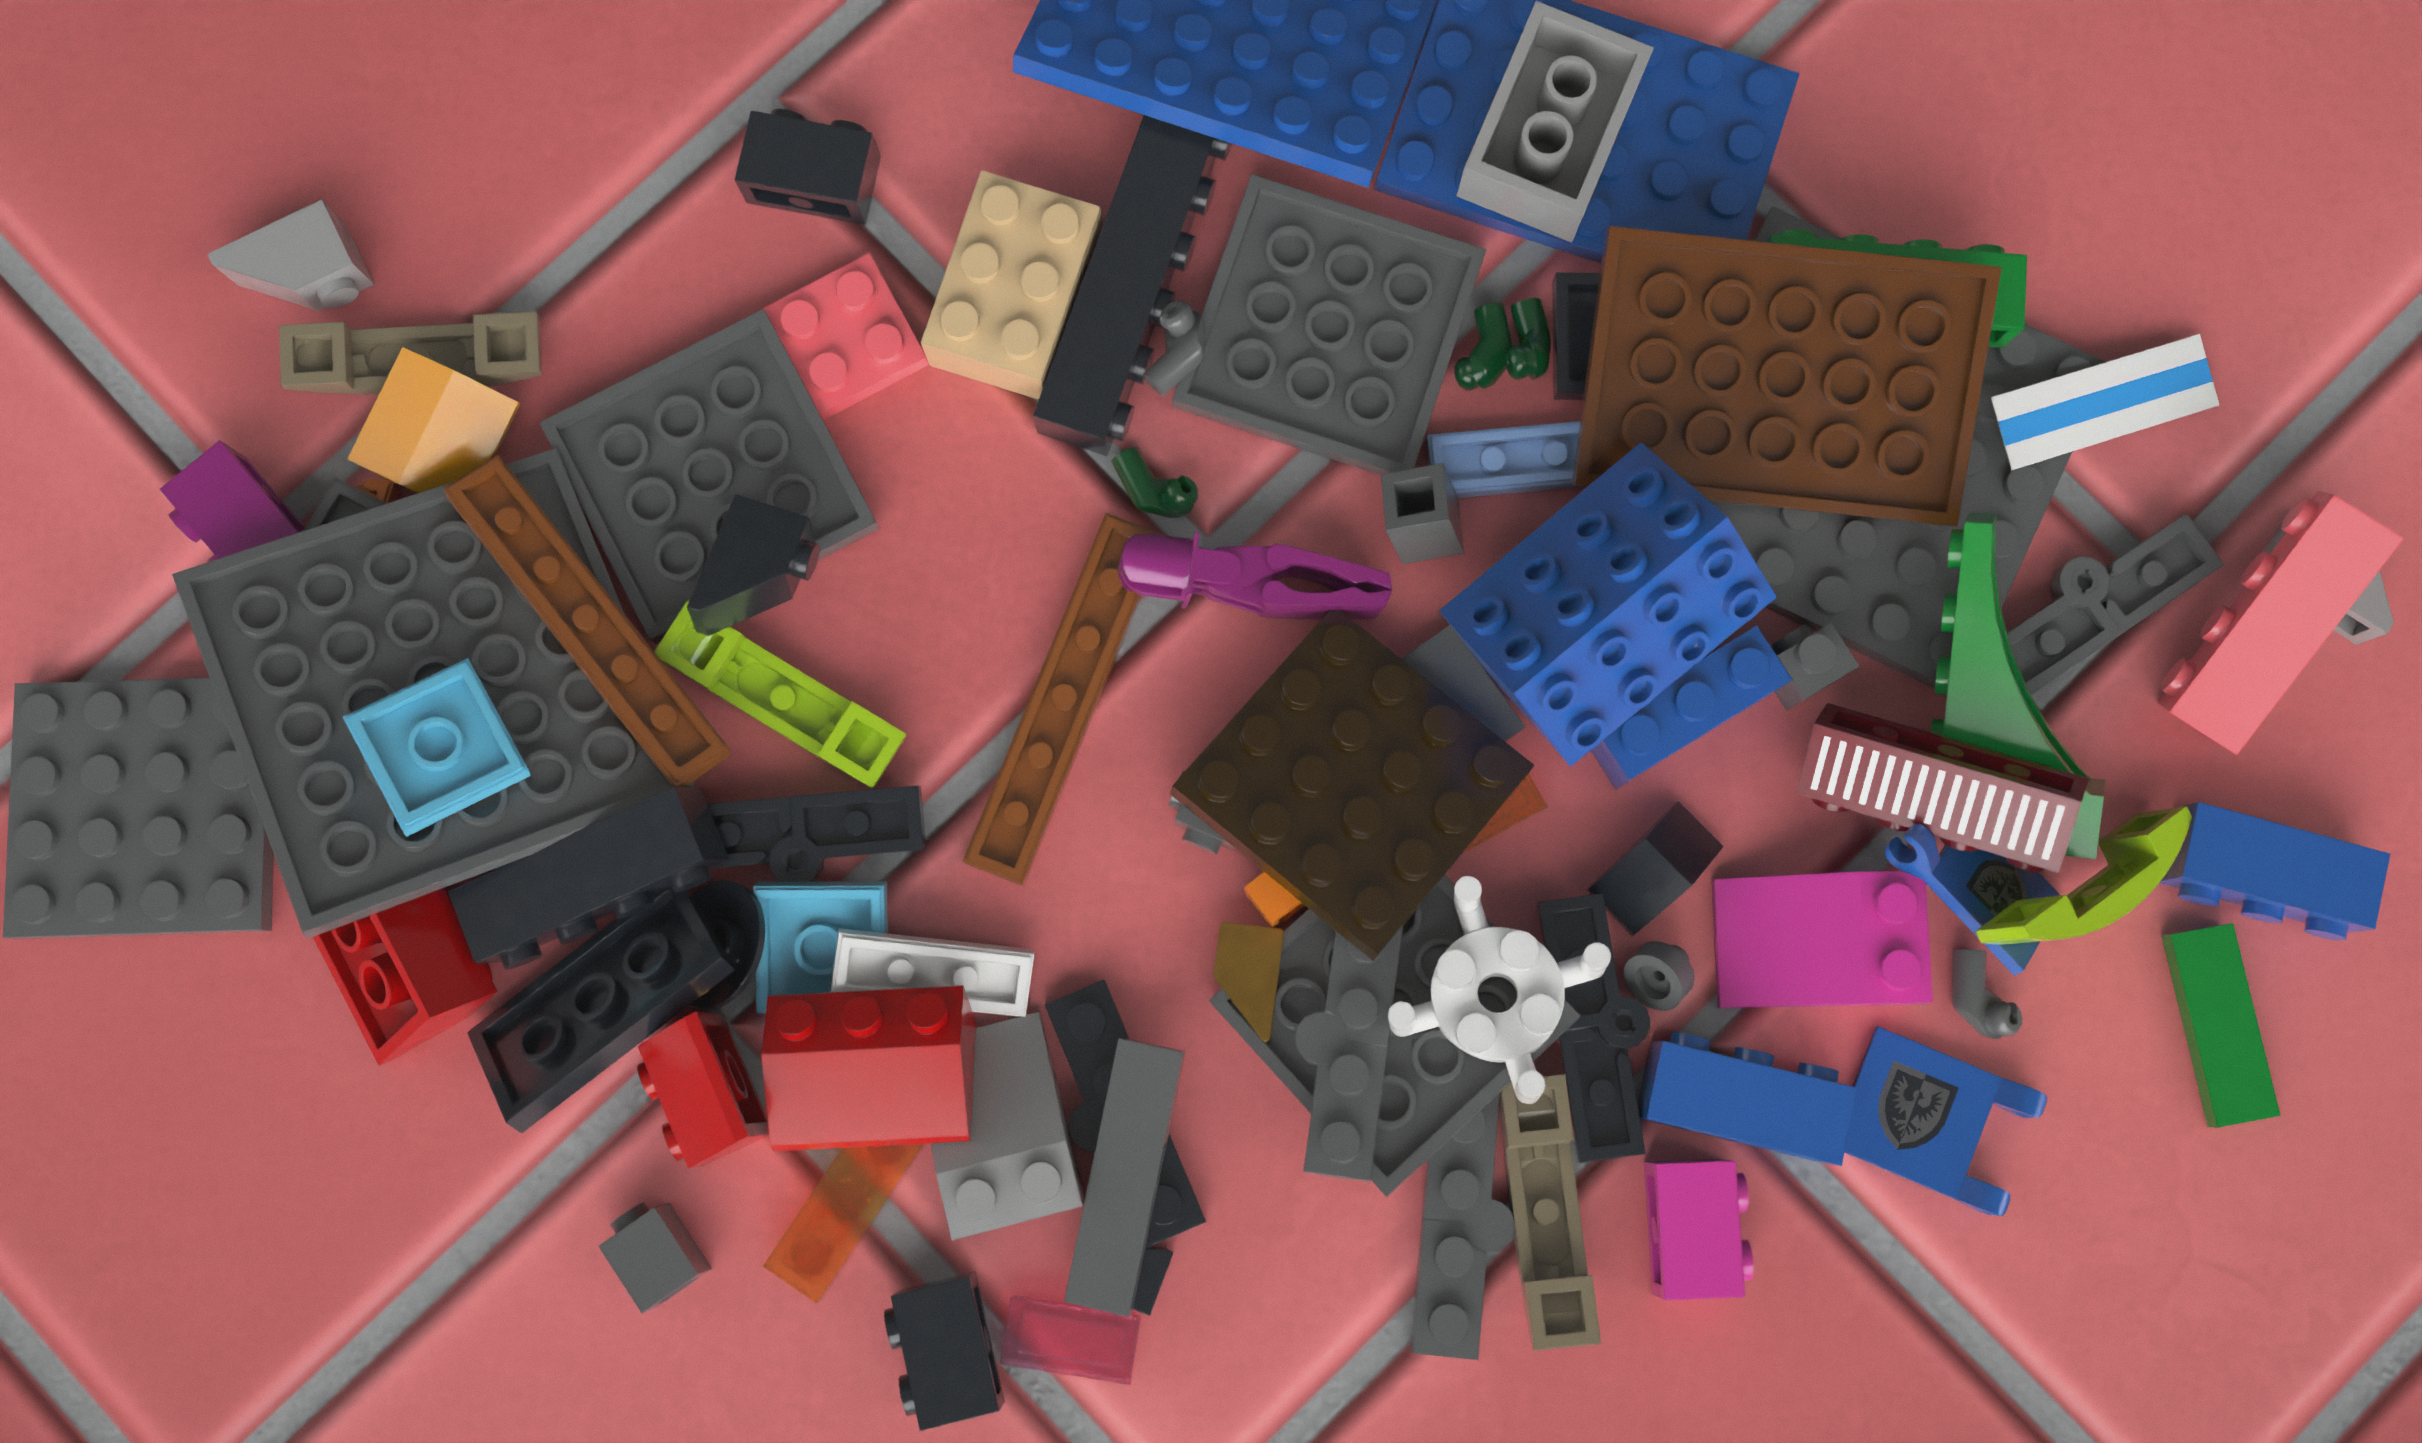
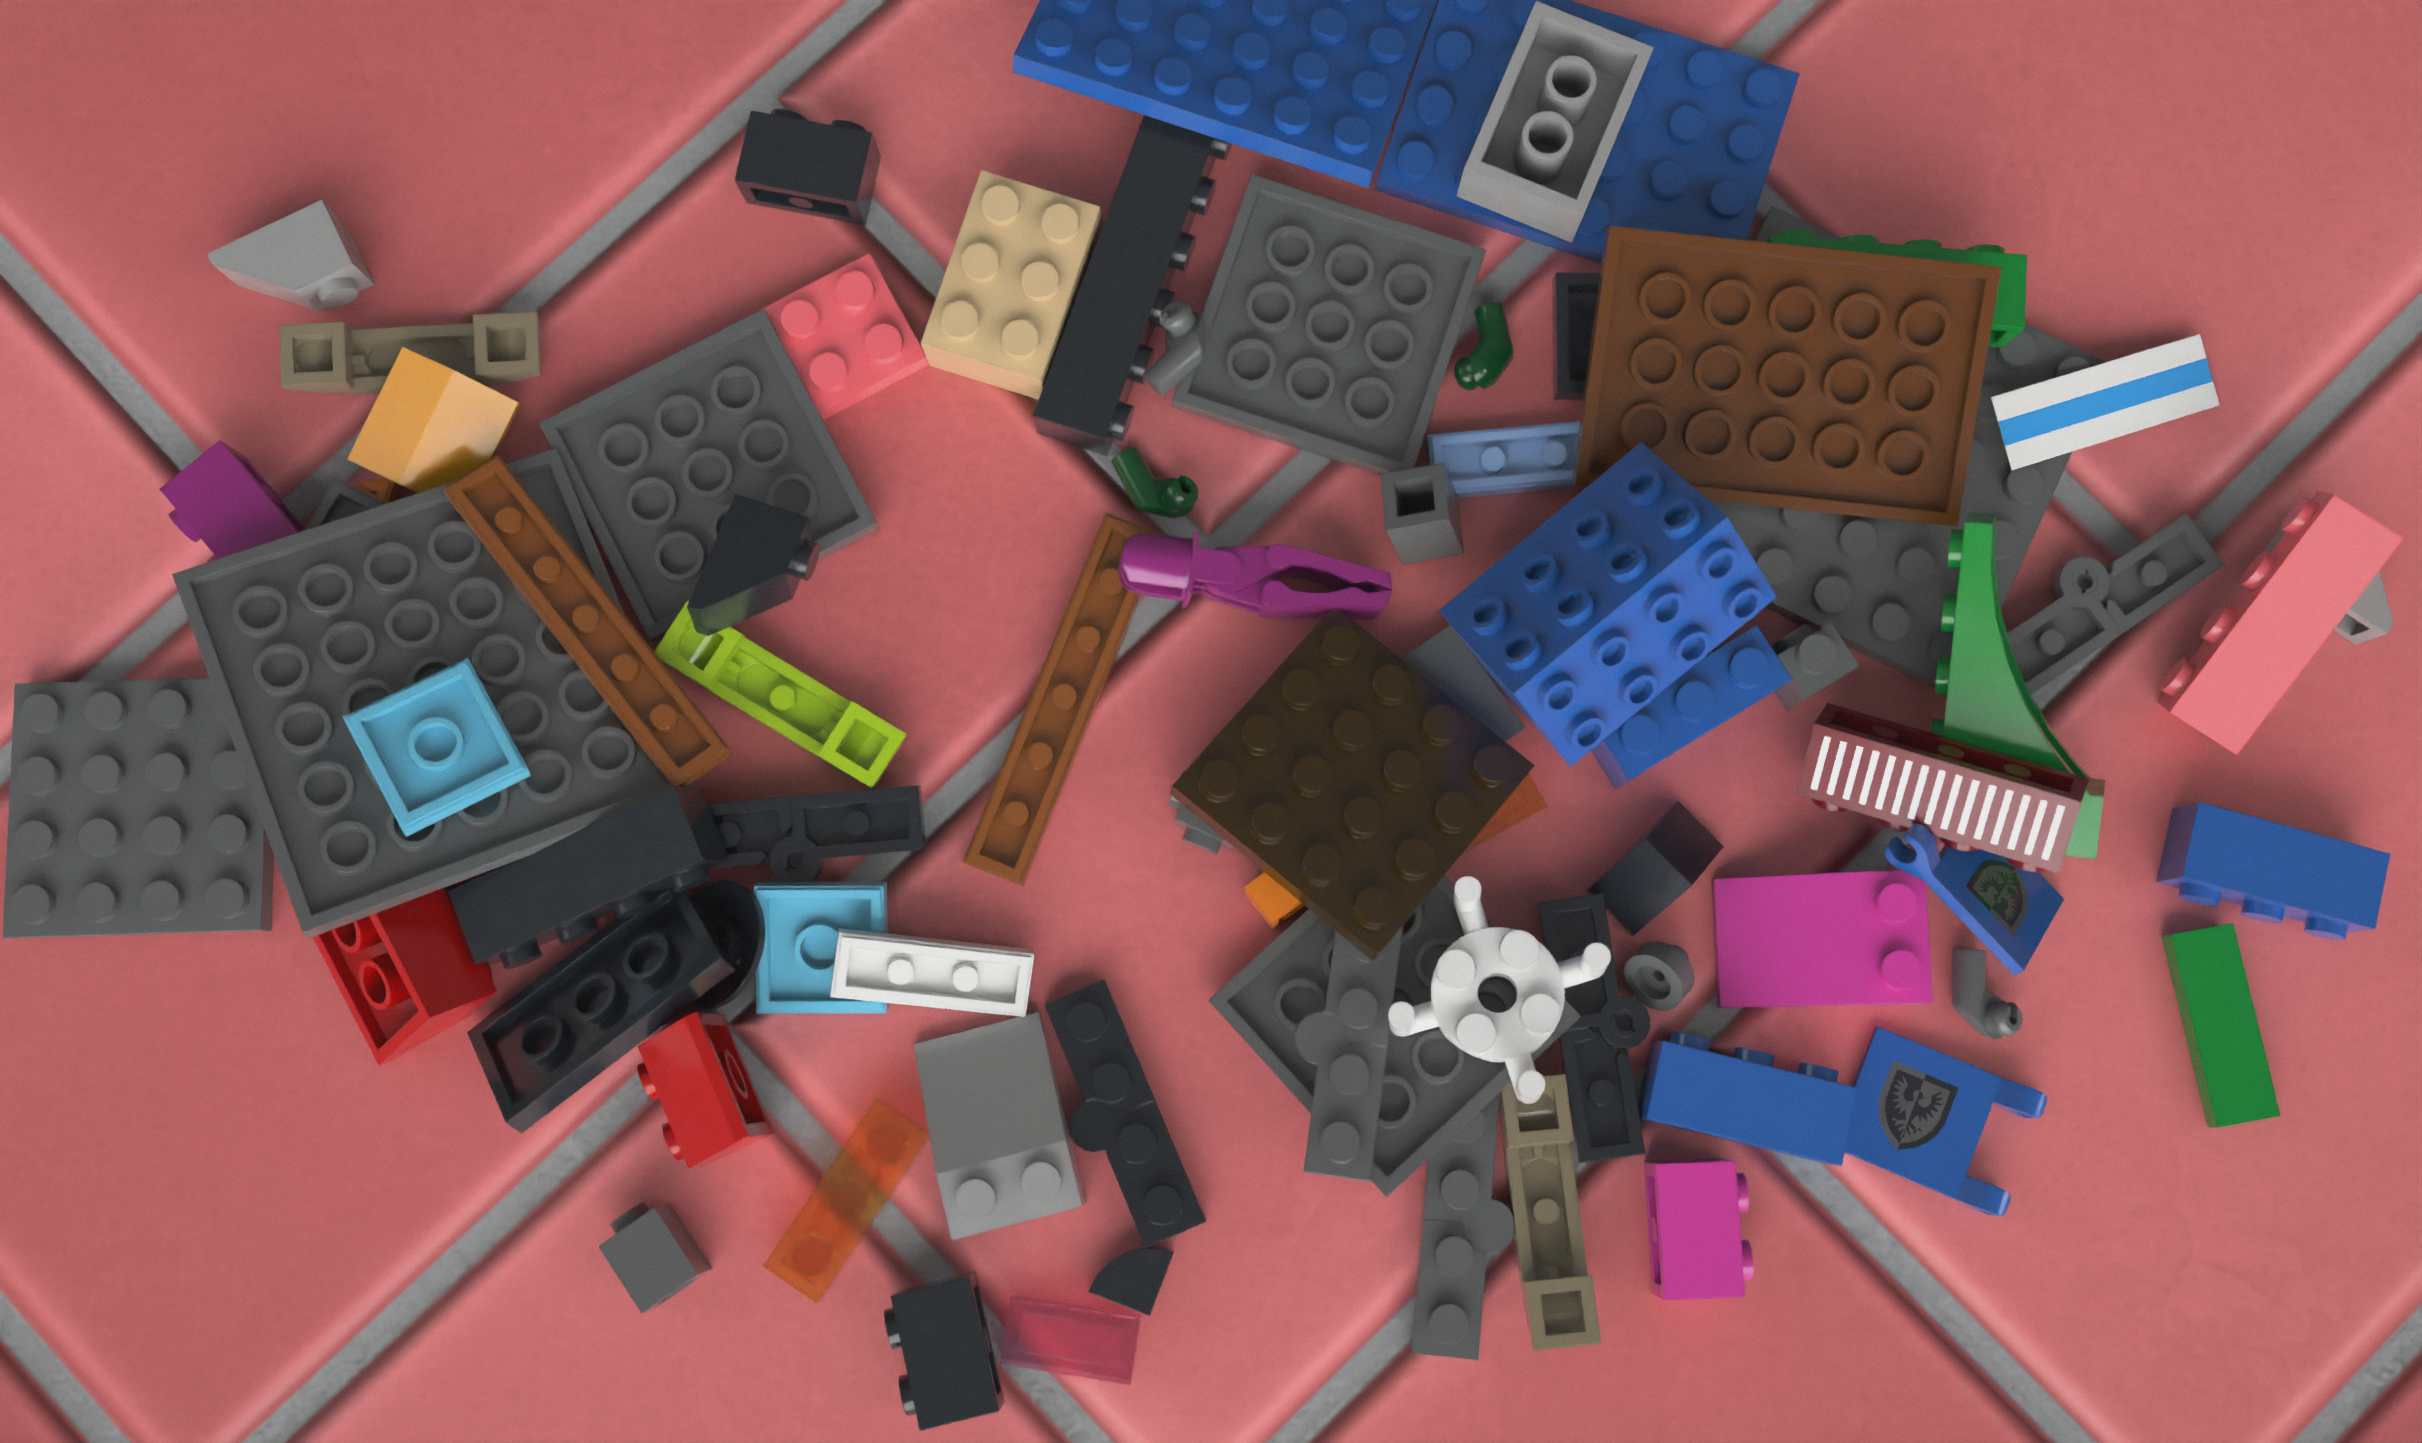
slope [761,985,976,1151] -> none
dark grey tile [1064,1038,1186,1317] -> none
pearl gold sticker [1213,922,1284,1042] -> none
dark green arm [1505,298,1551,380] -> none
lime slope [1975,806,2192,945] -> none

